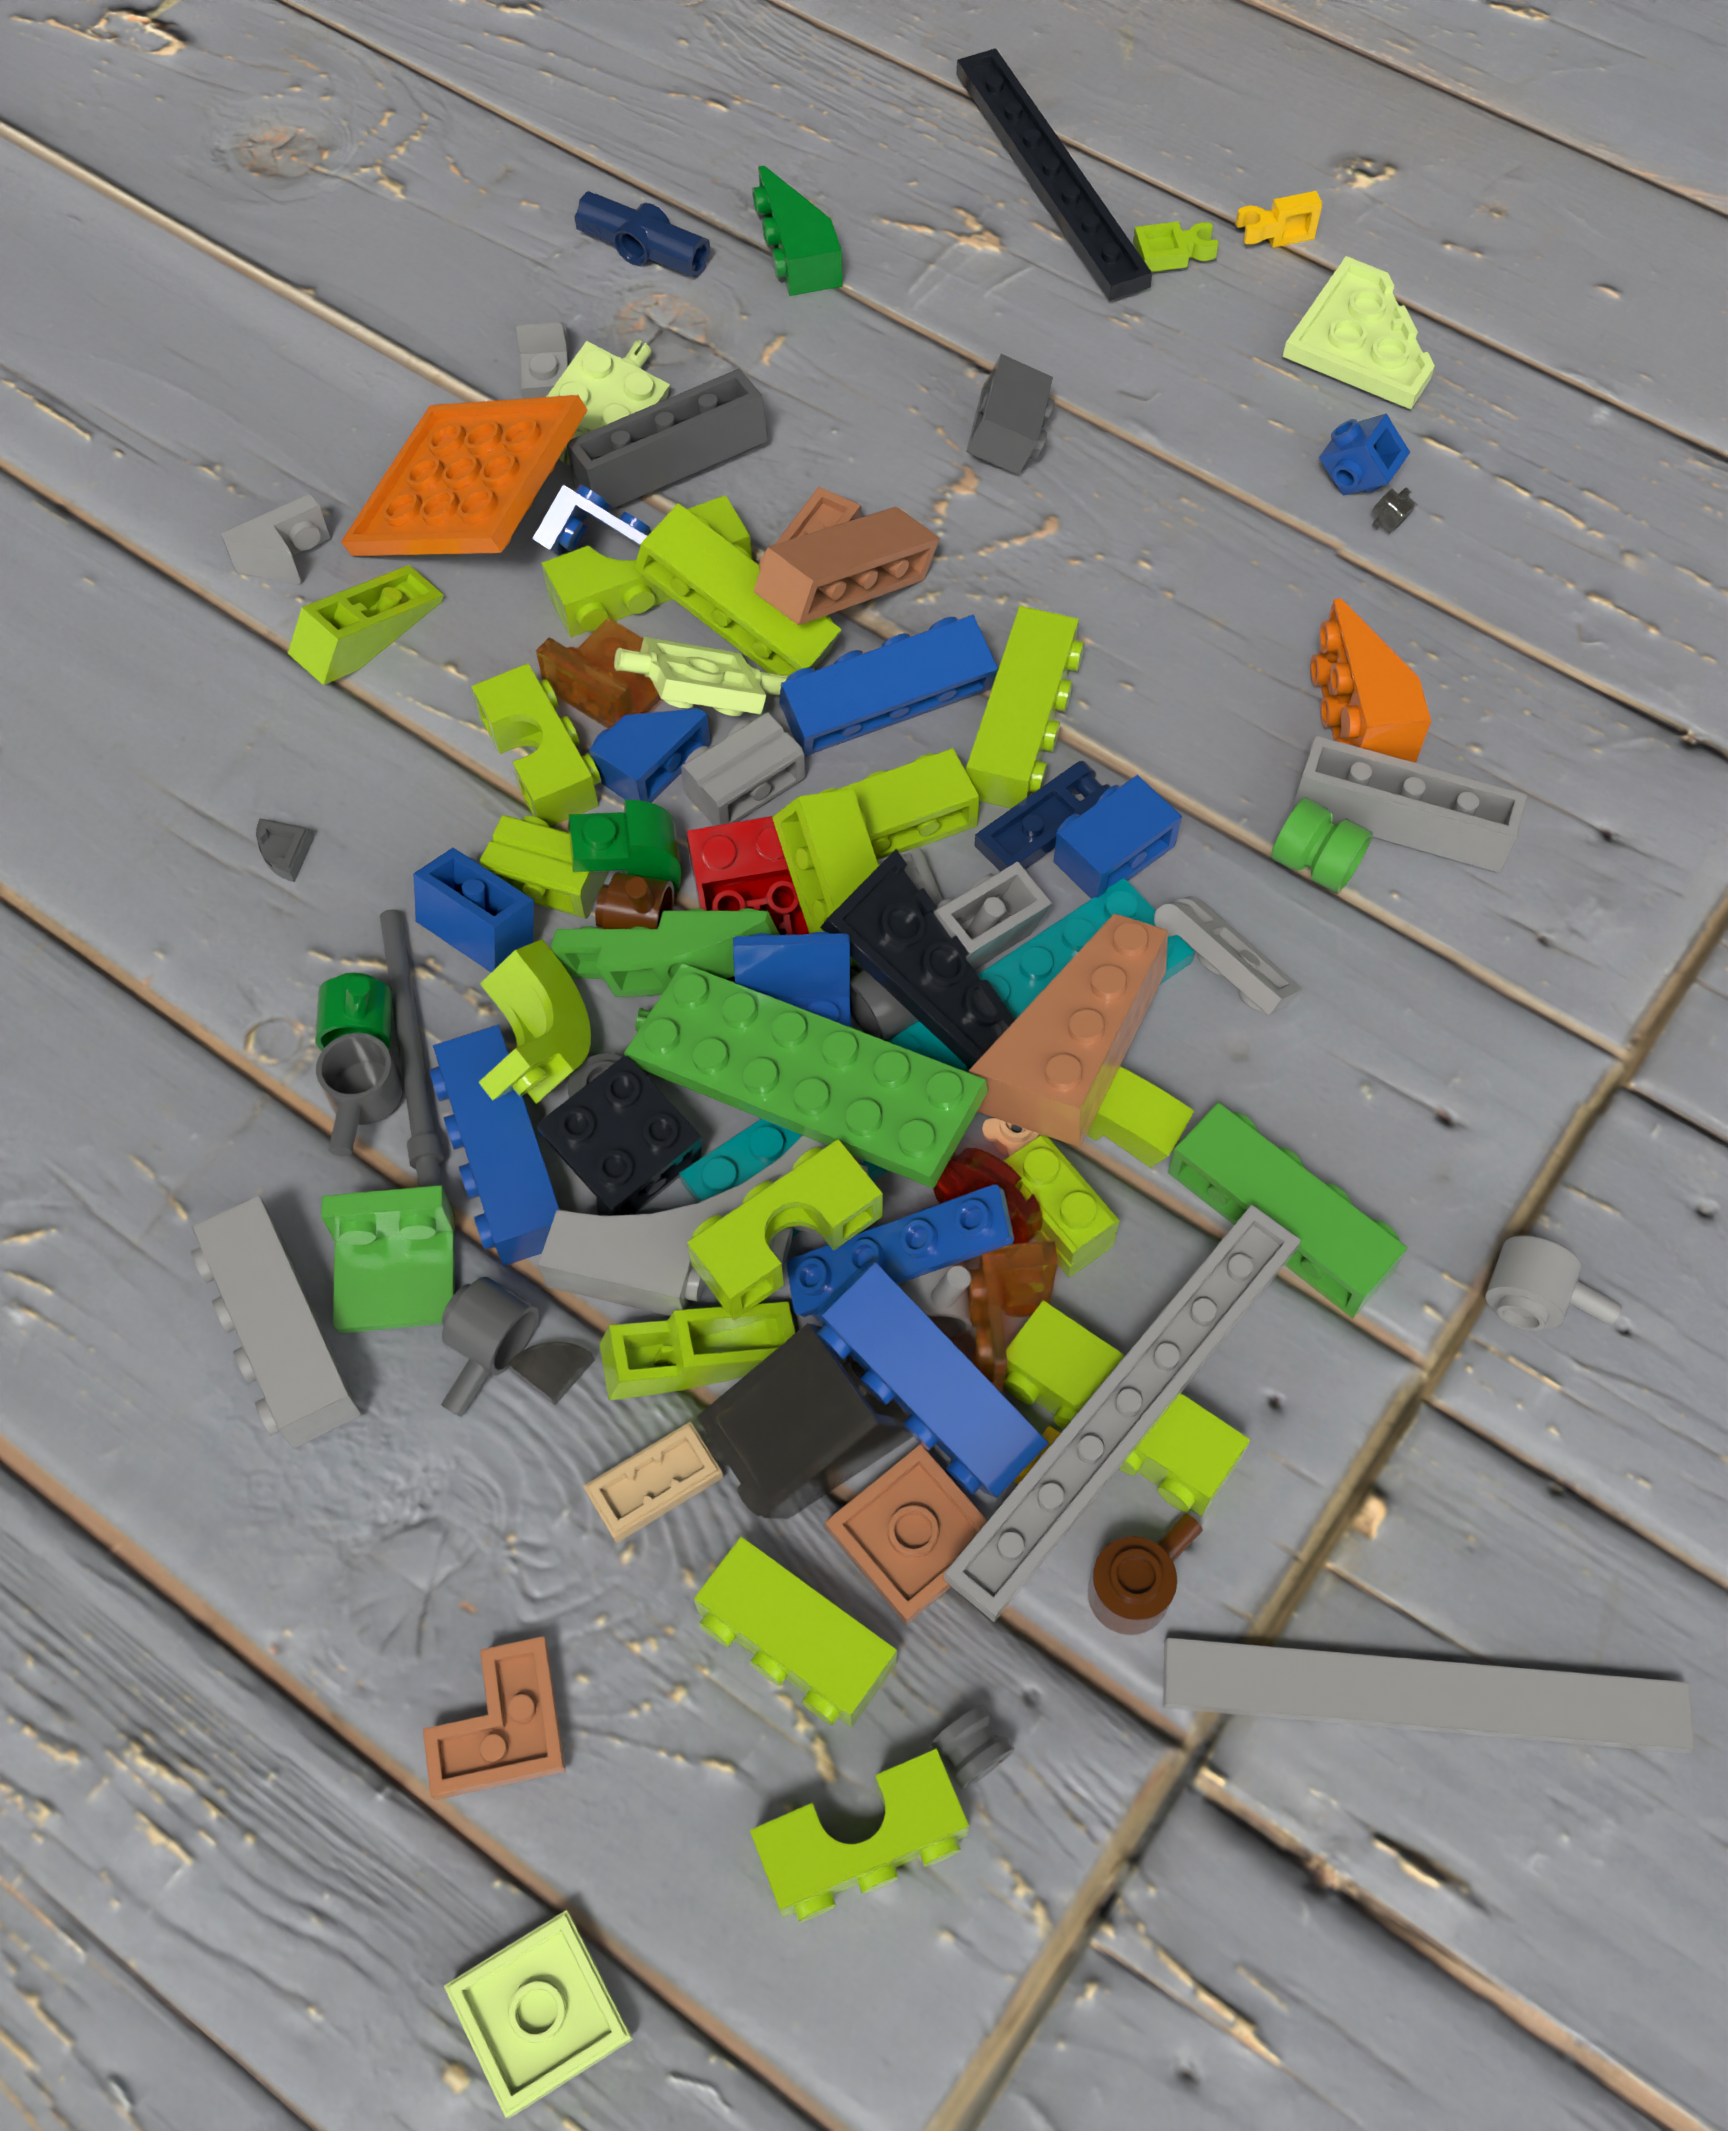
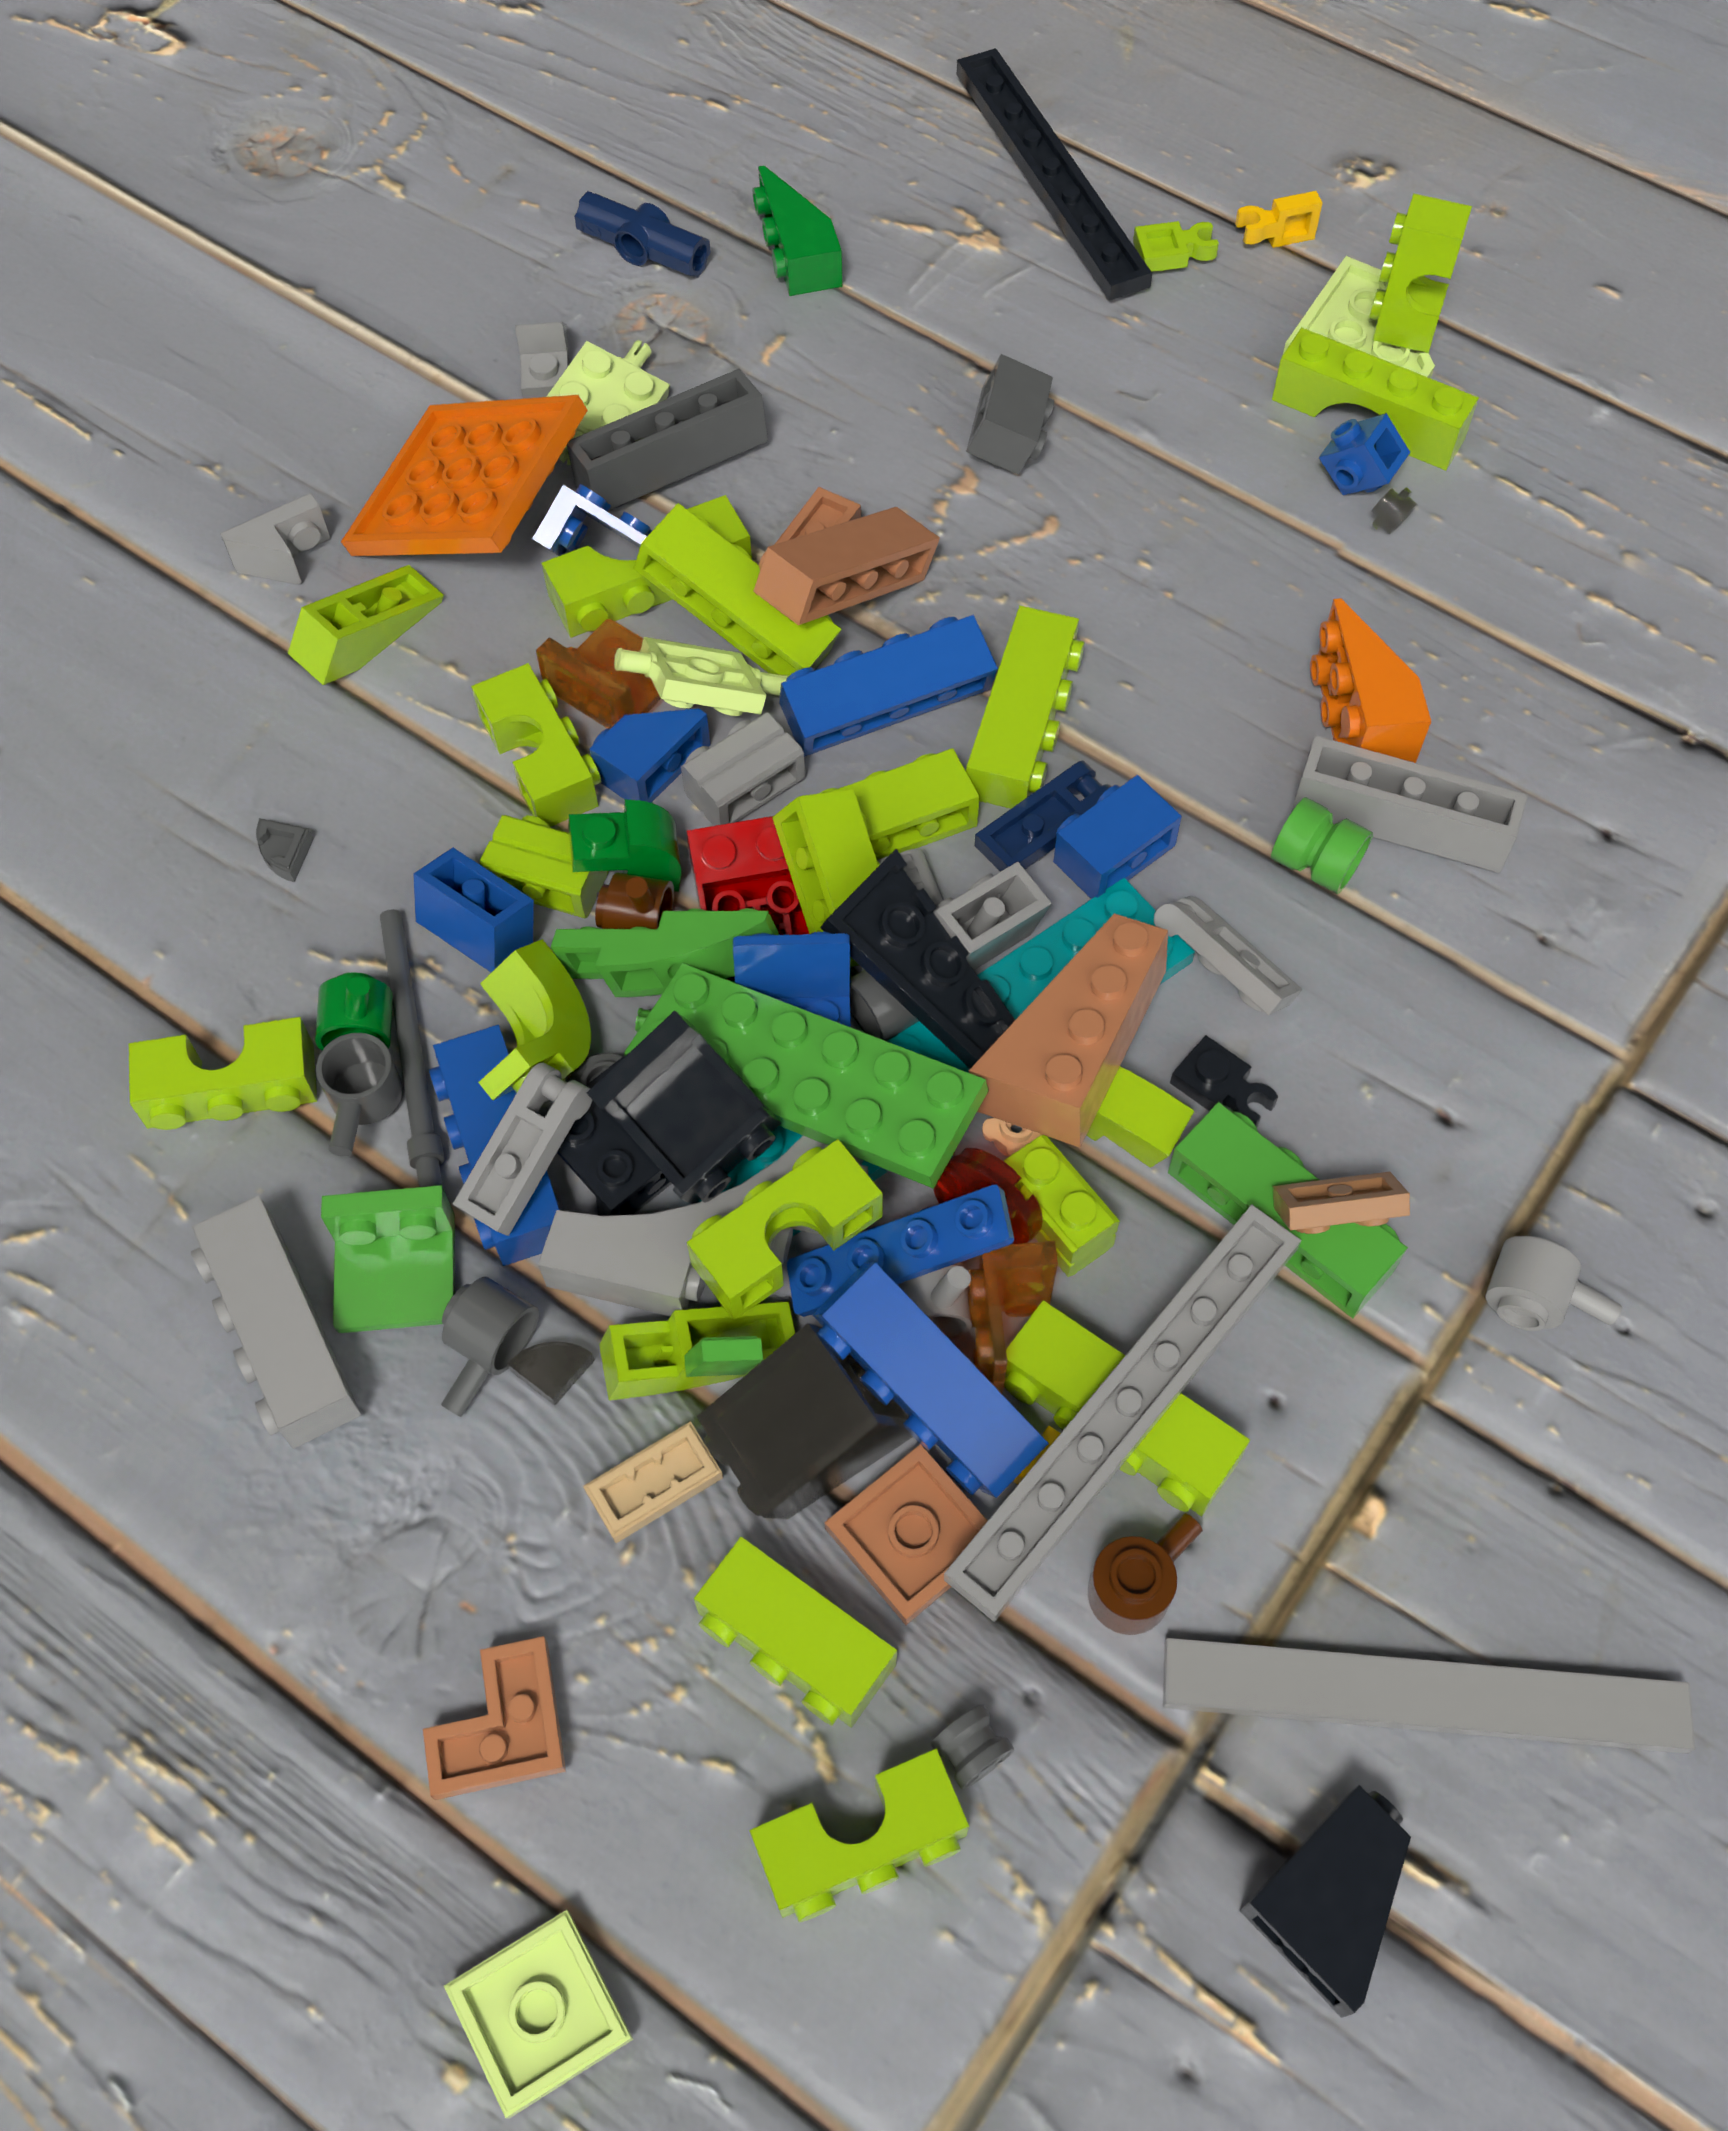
none -> lime arch [128,1017,317,1130]
none -> light grey plate [453,1062,592,1236]
none -> black panel [587,1010,782,1204]
none -> bright green tile [684,1336,763,1377]
none -> black plate [1170,1035,1278,1128]
none -> black slope [1240,1785,1411,2018]
none -> lime arch [1272,327,1479,471]
none -> medium nougat plate [1273,1171,1410,1234]
none -> lime arch [1369,193,1472,353]

